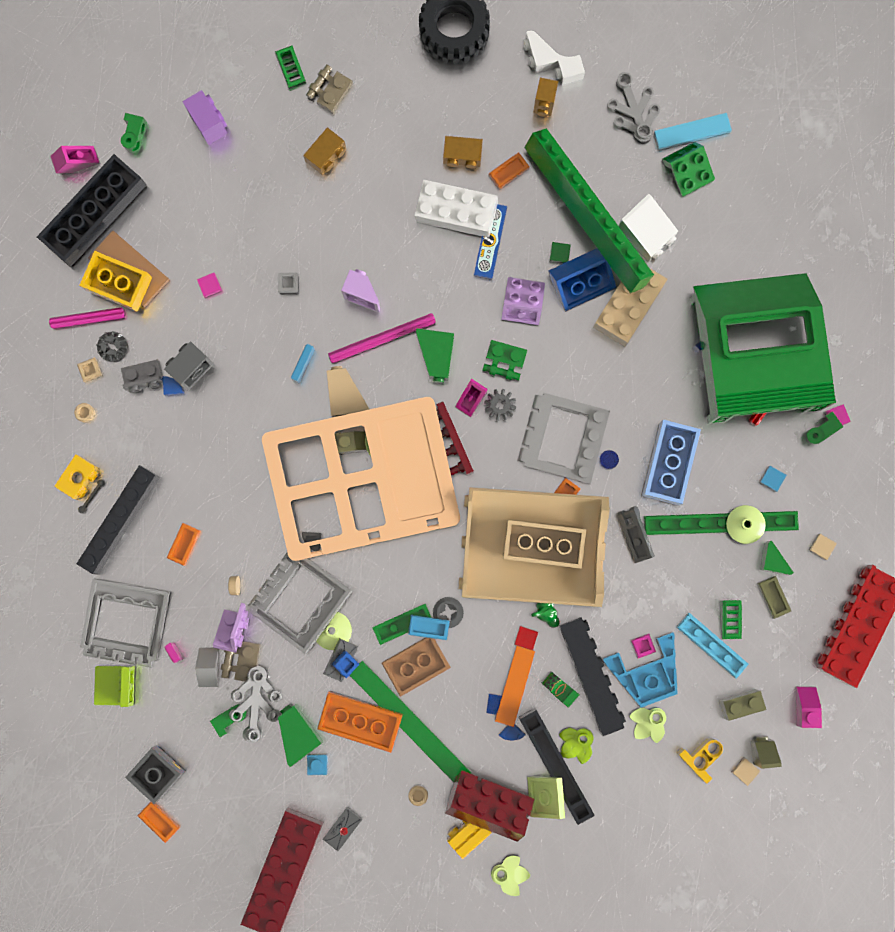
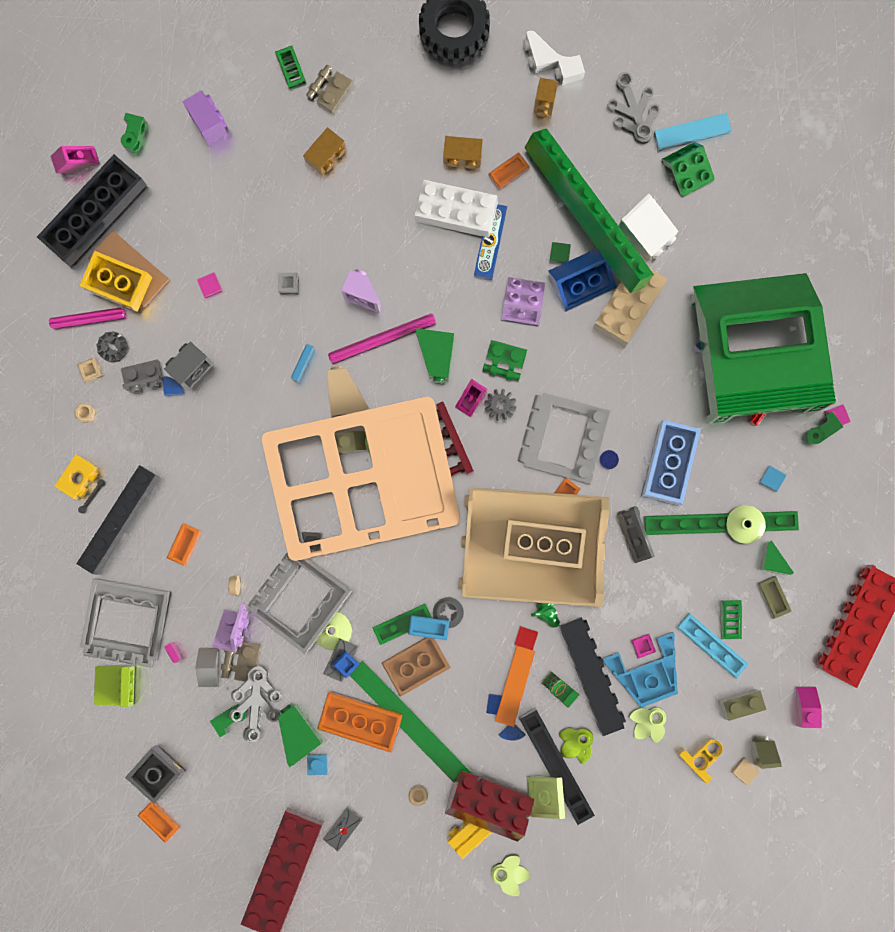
tan tile [809,534,837,560] -> none

